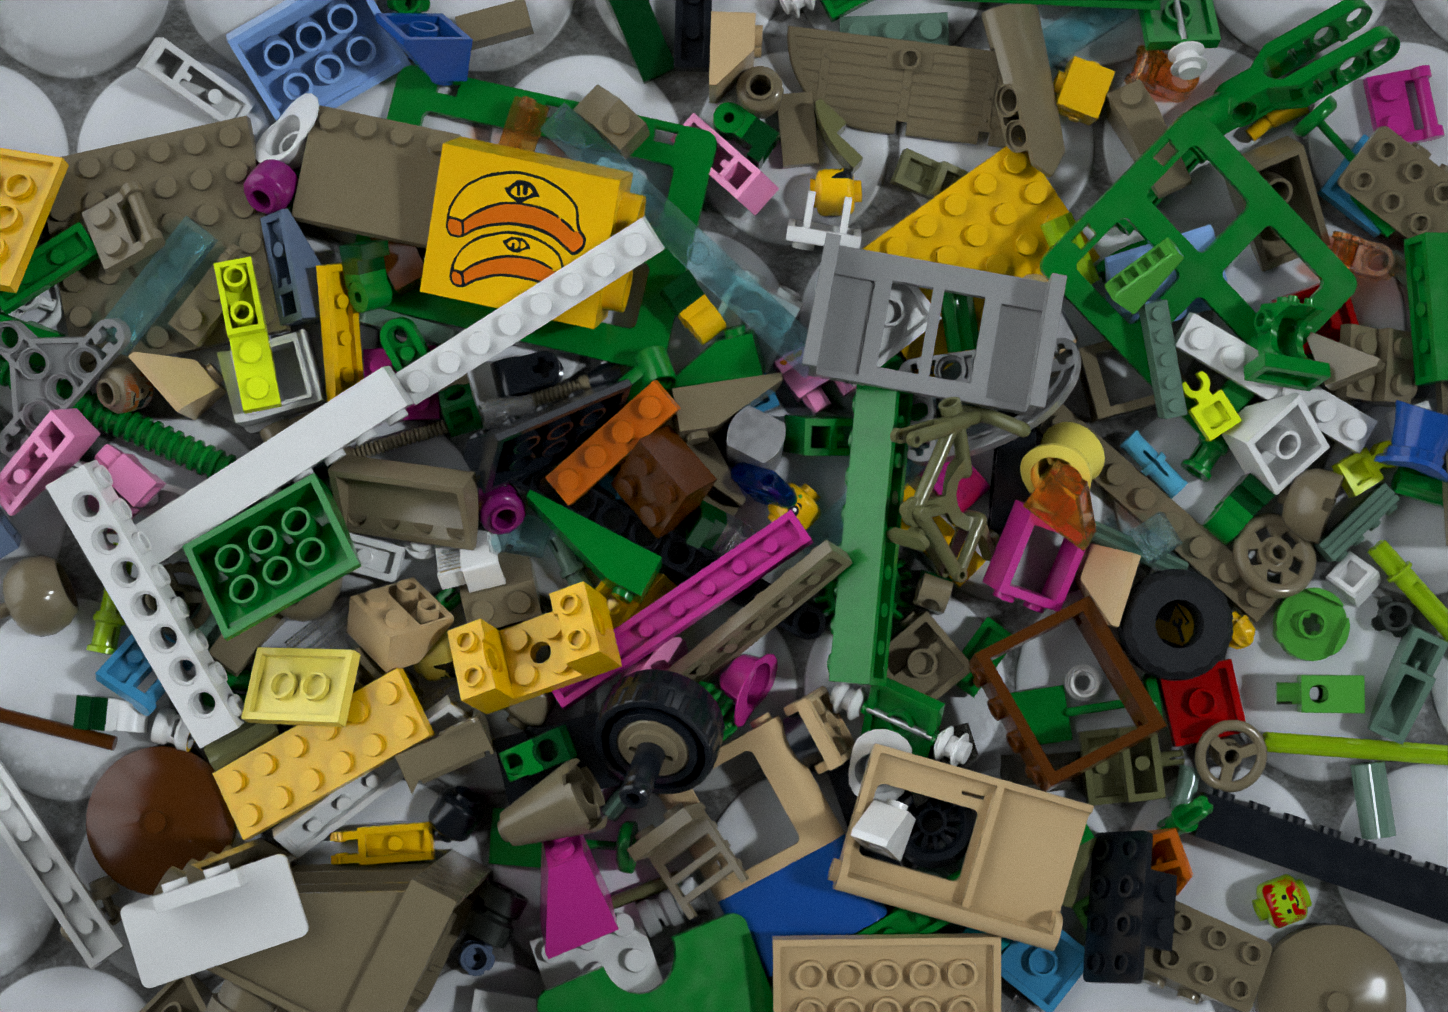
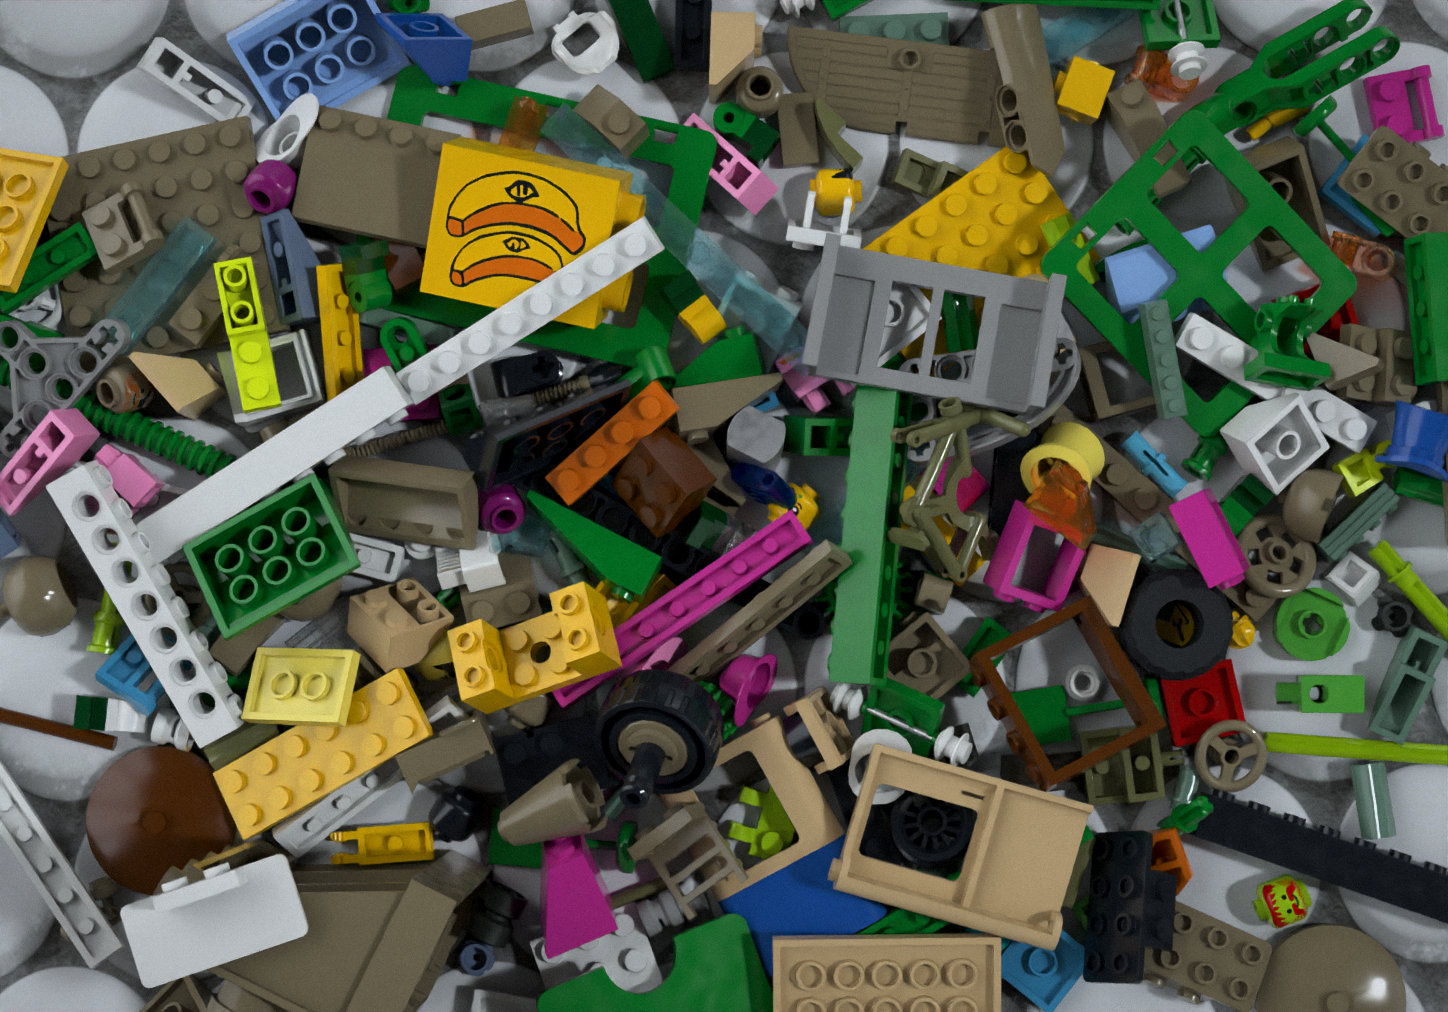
leg [499,724,578,782] -> none
white slope [851,798,916,862] -> none
bright green slope [1104,237,1184,314] -> none
neon yellow plate [1182,371,1242,441] -> none
none -> white helmet [551,10,619,75]
none -> lime plate [727,784,795,859]
none -> dark pink window [1168,487,1250,591]

